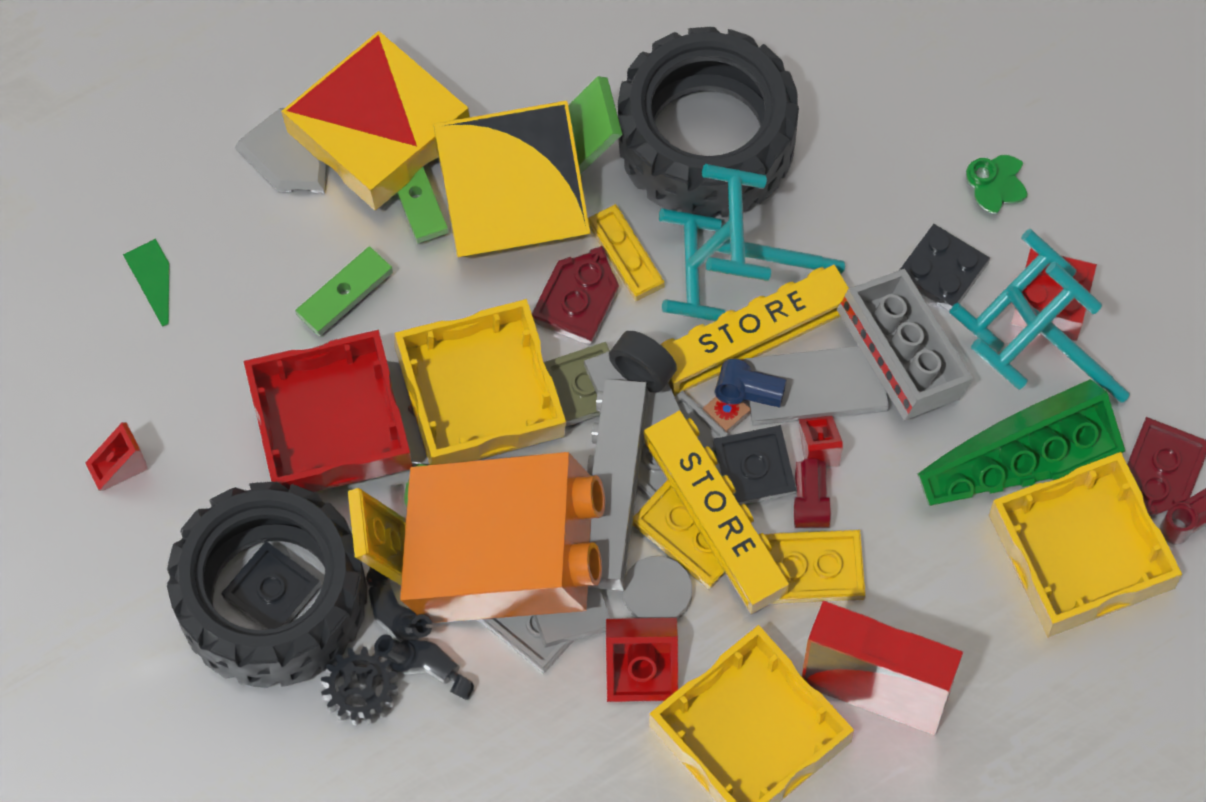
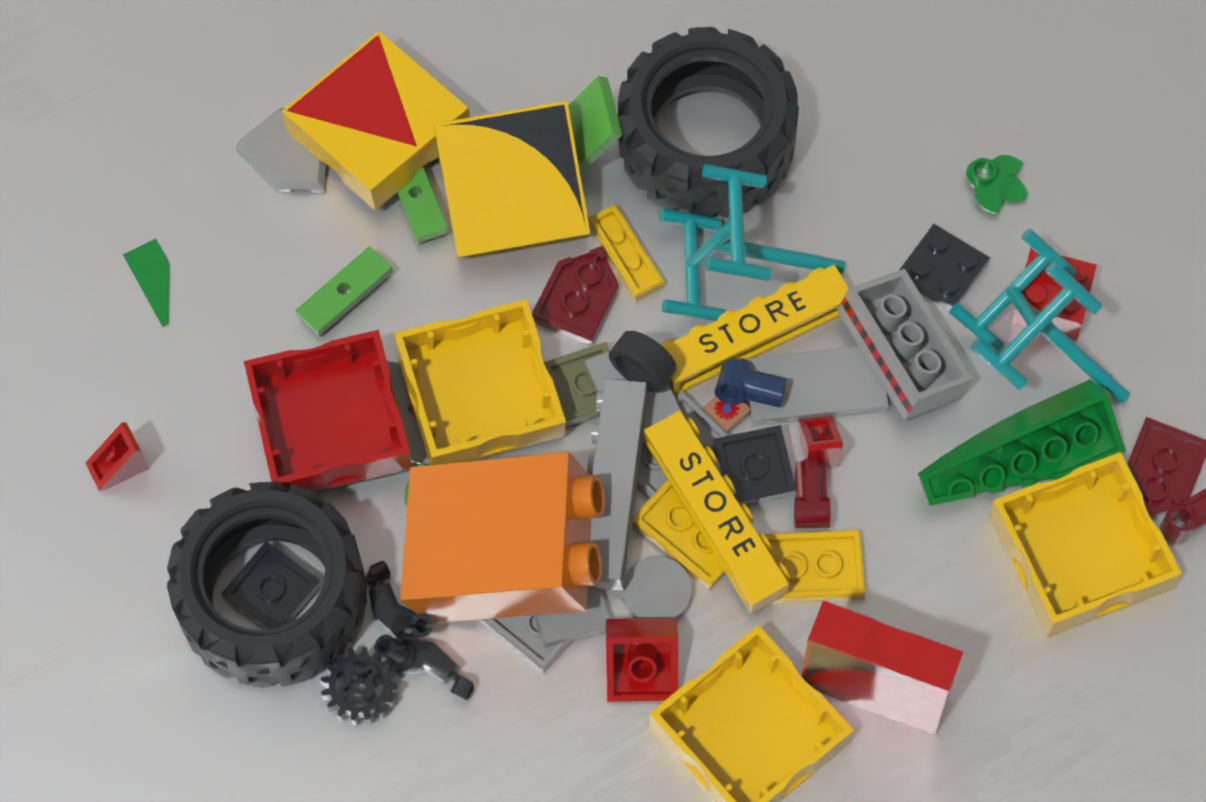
yellow tile [348,488,406,585] -> none

